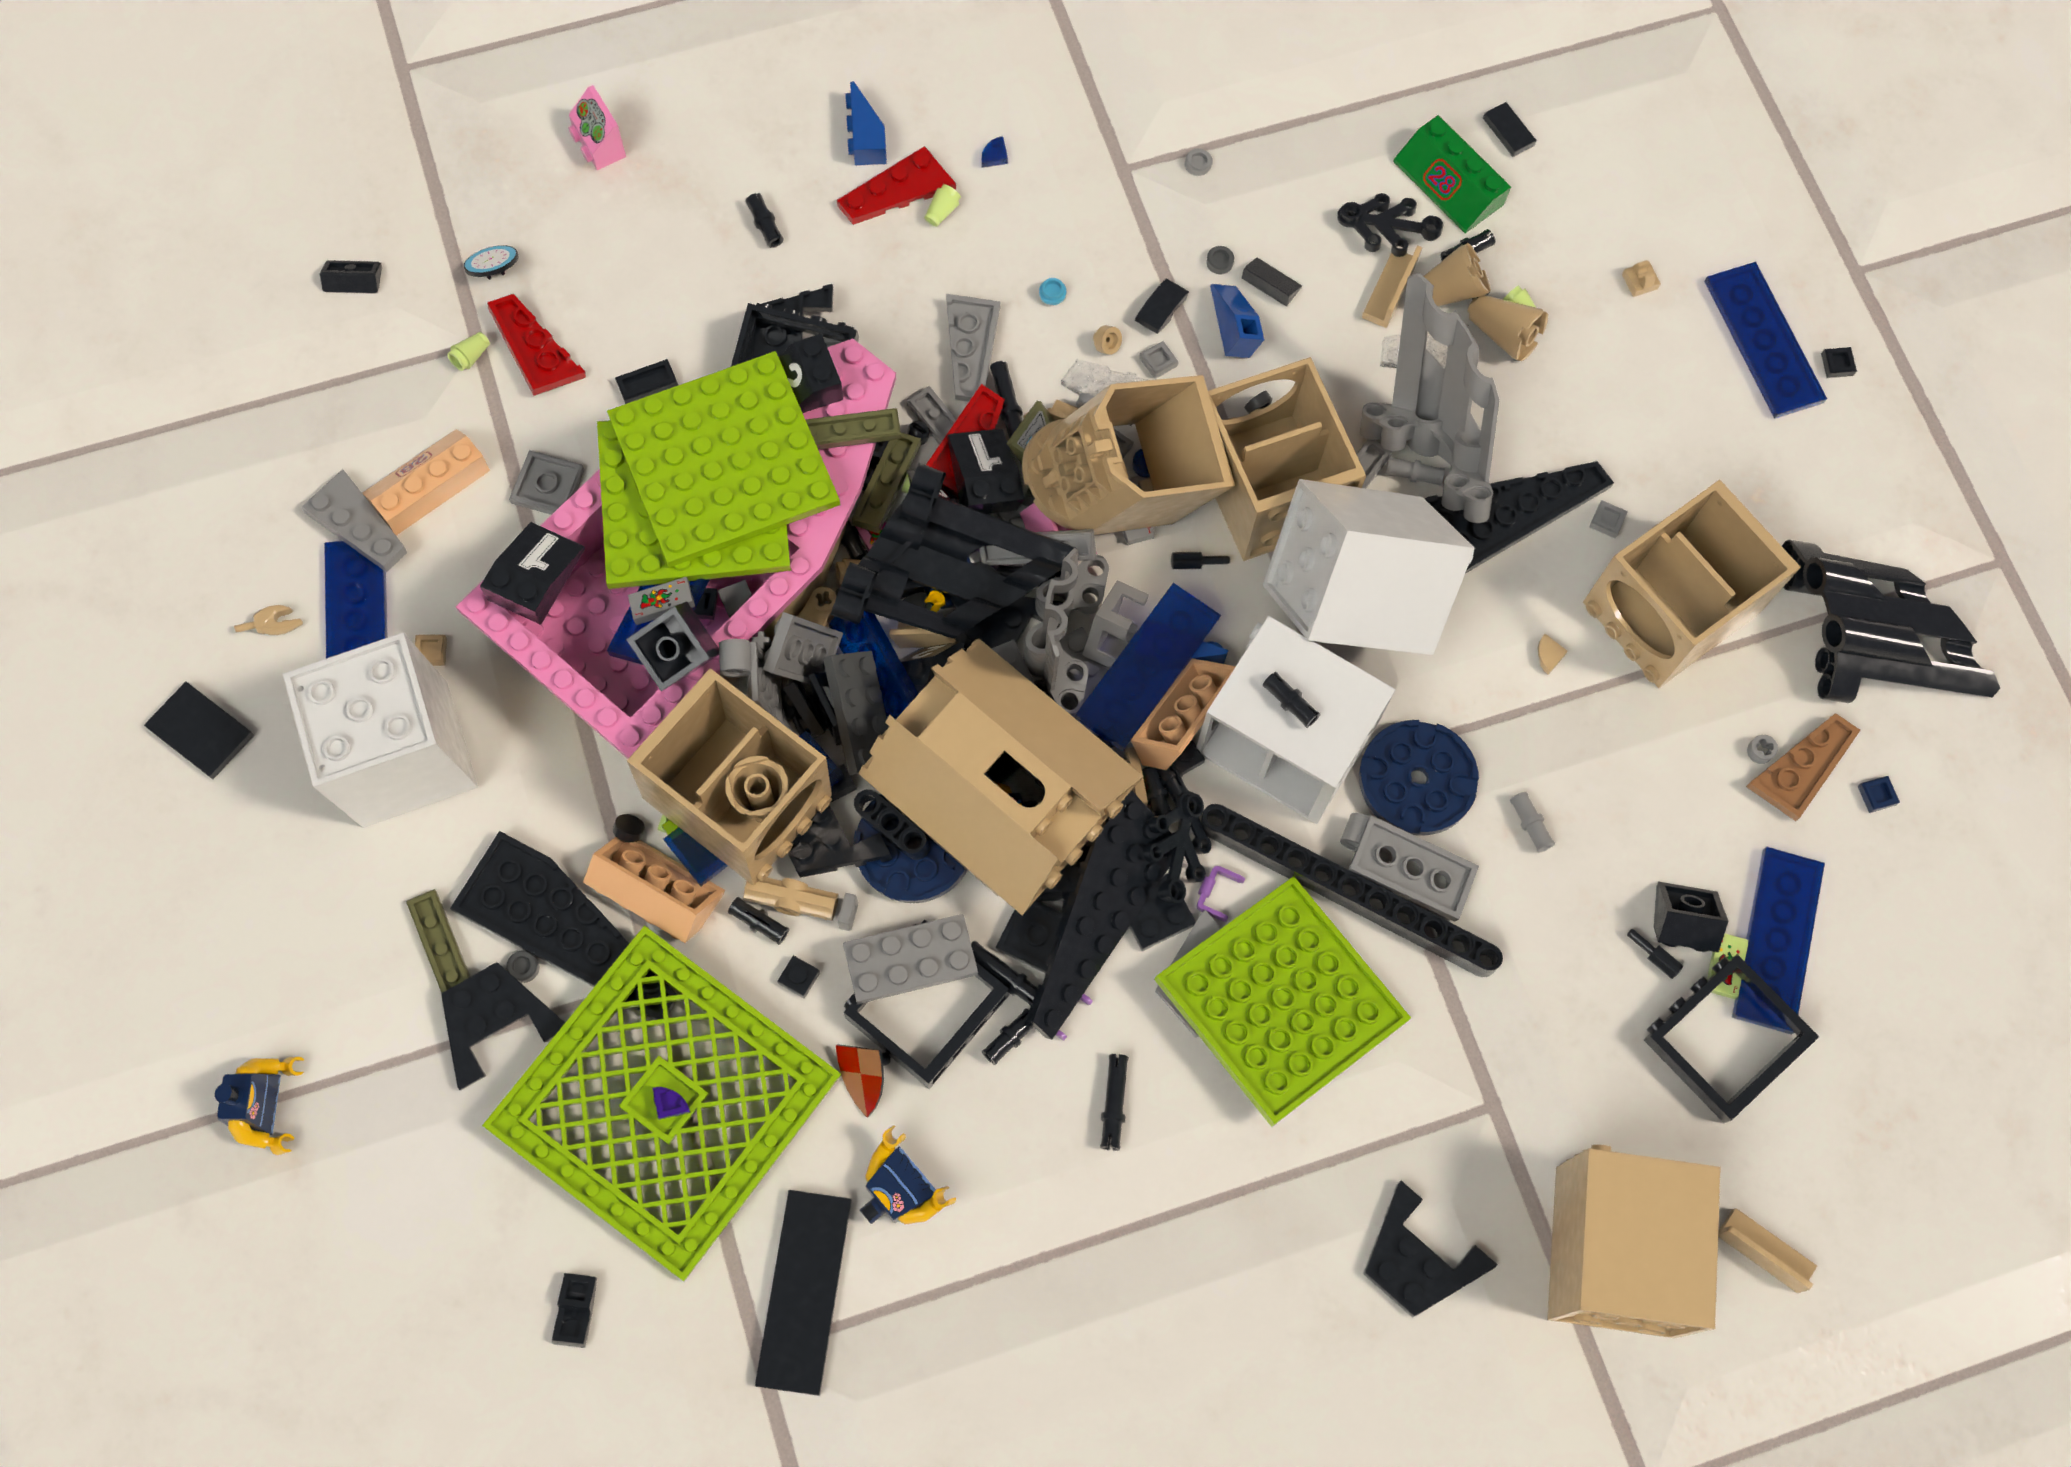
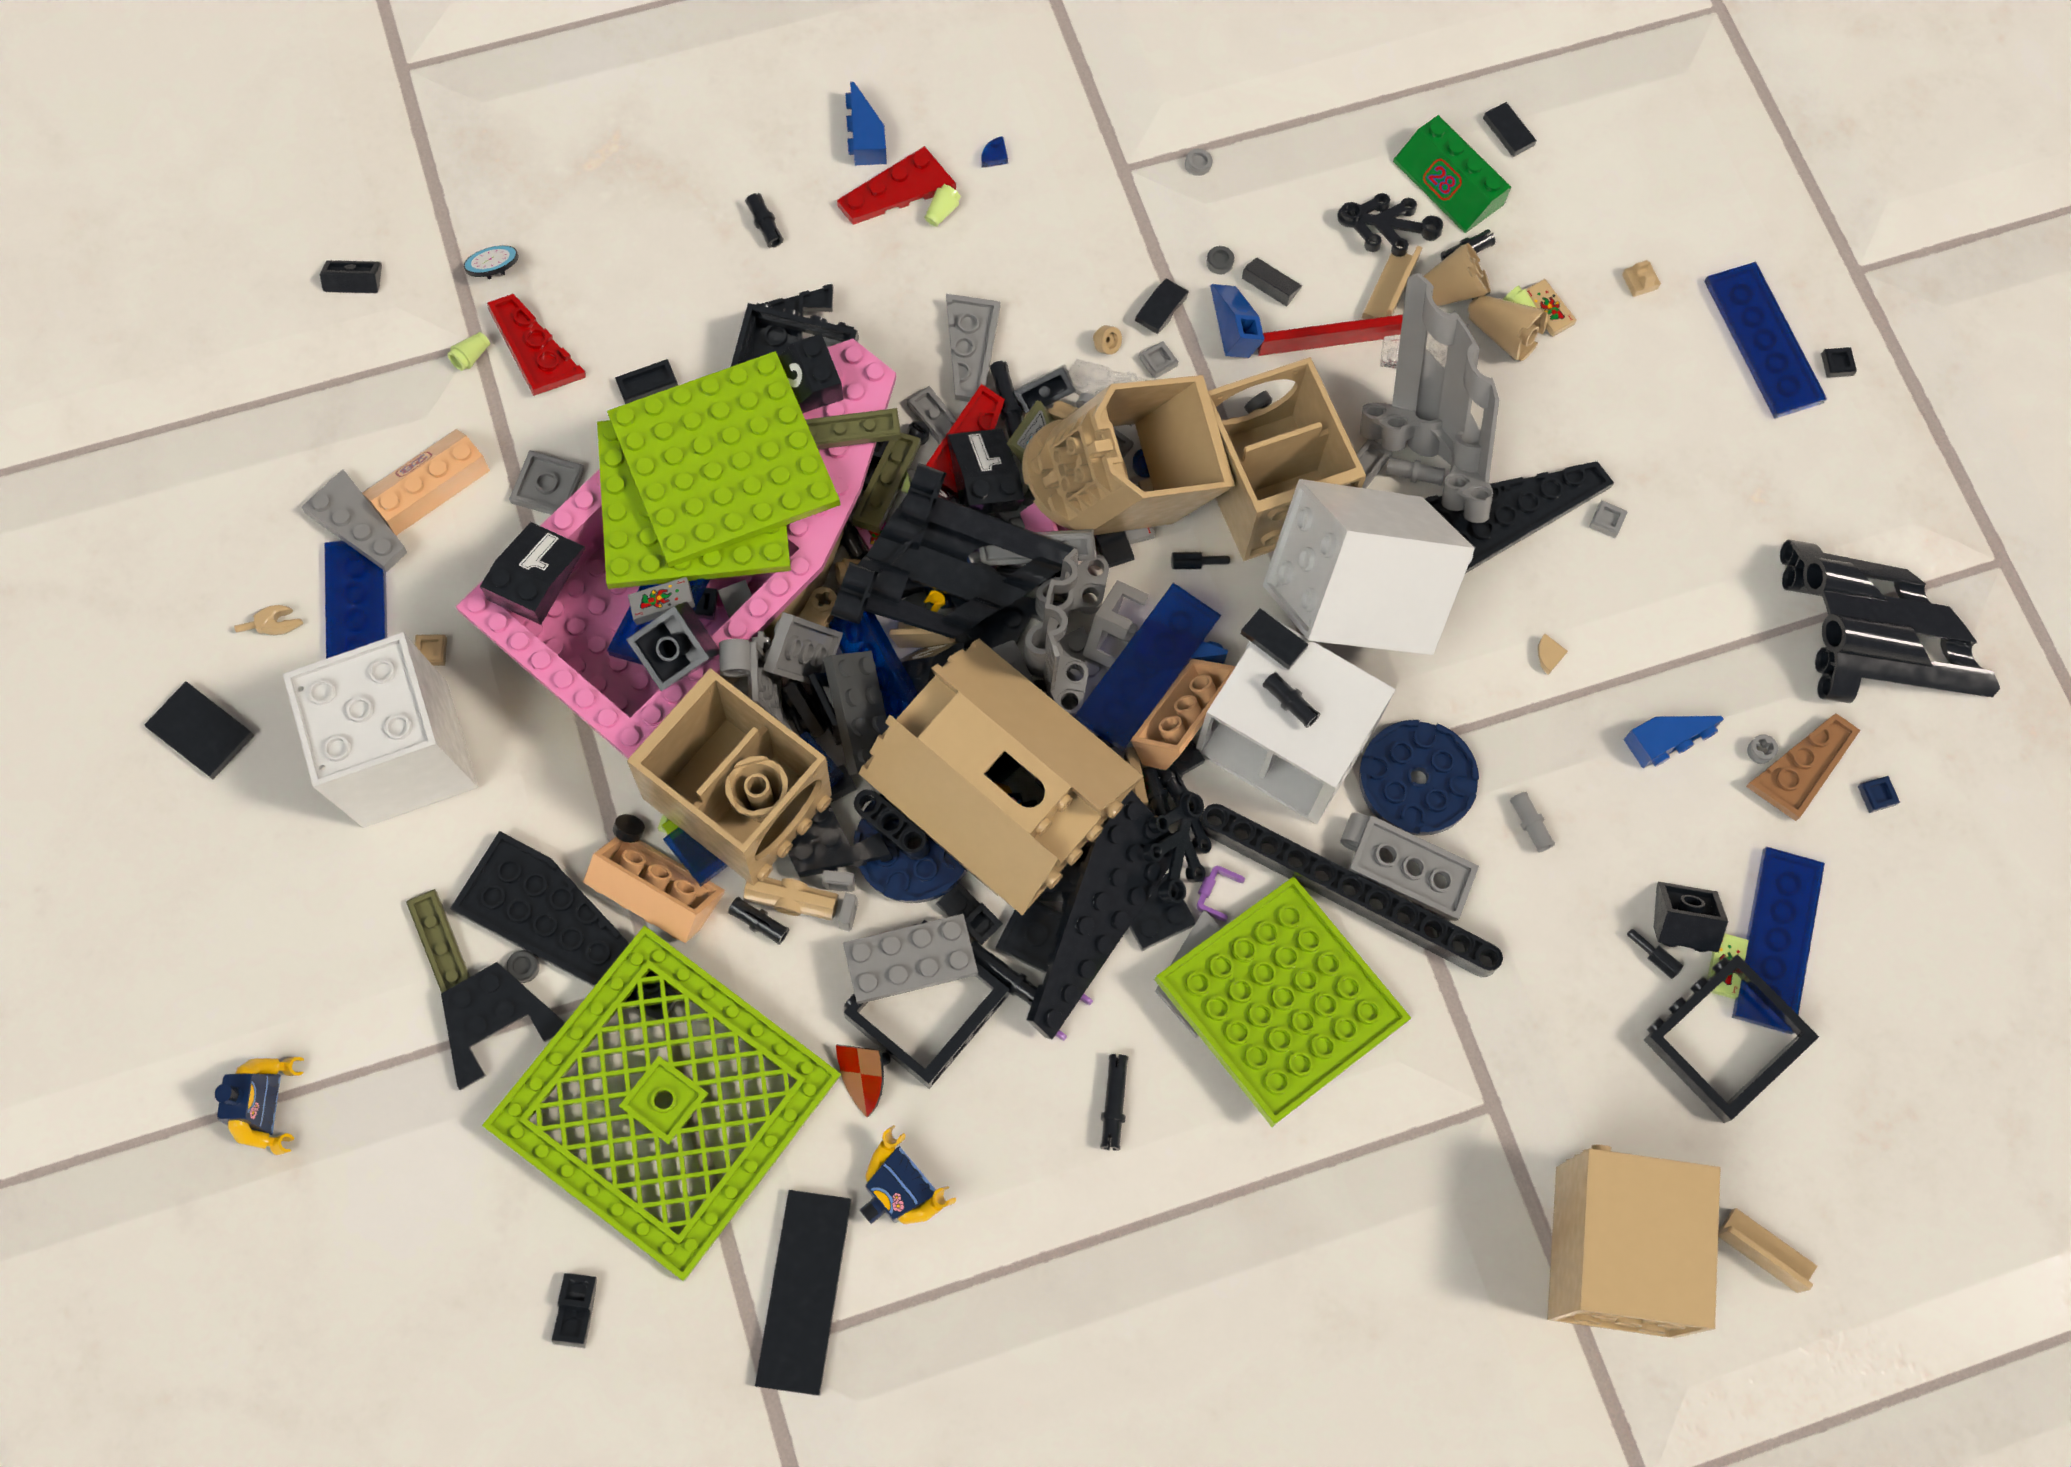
bright pink slope [568,85,626,170] -> none
dark purple tile [652,1087,690,1120] -> none
black plate [777,955,820,999] -> none
black pin [982,1008,1033,1065] -> none
medium azure plate [1039,278,1066,305] -> none
black wing [1363,1180,1498,1318] -> none
tan container [1583,479,1800,688] -> none
none -> light grey tile [822,870,856,892]
none -> black slope [936,882,1003,945]
none -> black slope [1014,364,1076,414]
none -> black slope [1094,531,1135,568]
none -> black tile [1240,608,1309,670]
none -> red tile [1258,314,1403,356]
none -> tan tile [1526,279,1577,337]
none -> blue slope [1623,716,1724,768]

